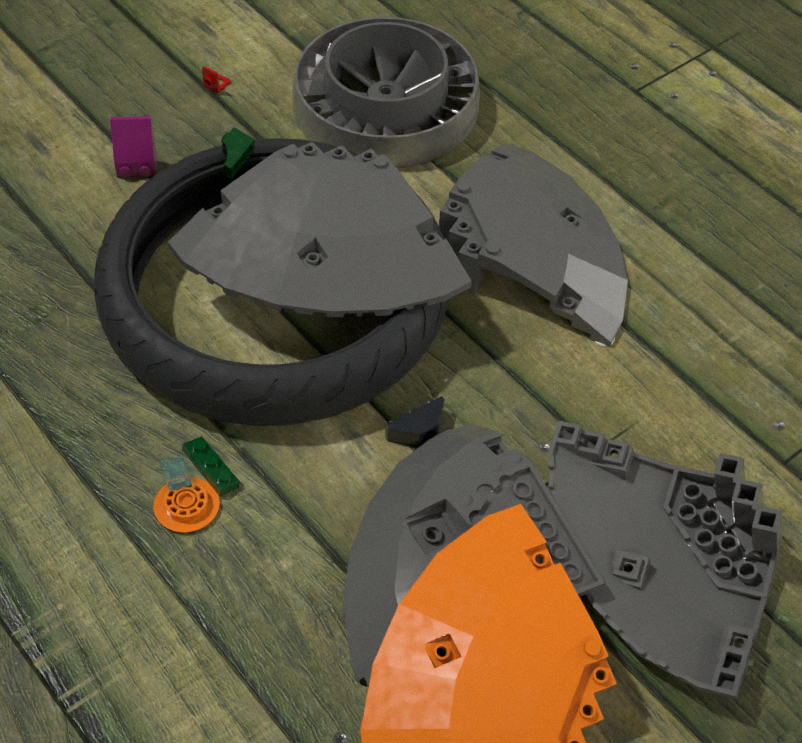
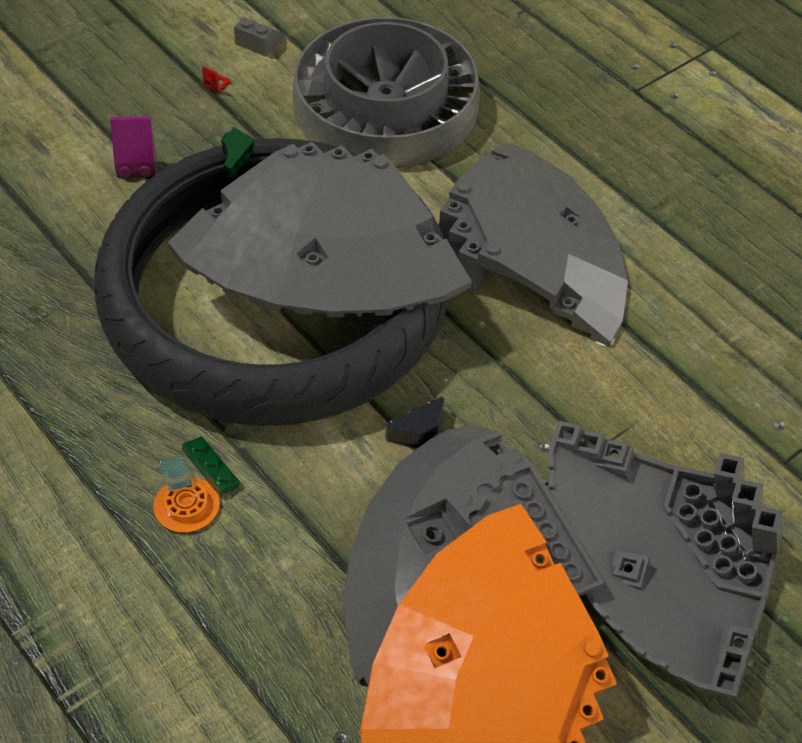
none -> dark grey slope [234,17,285,56]

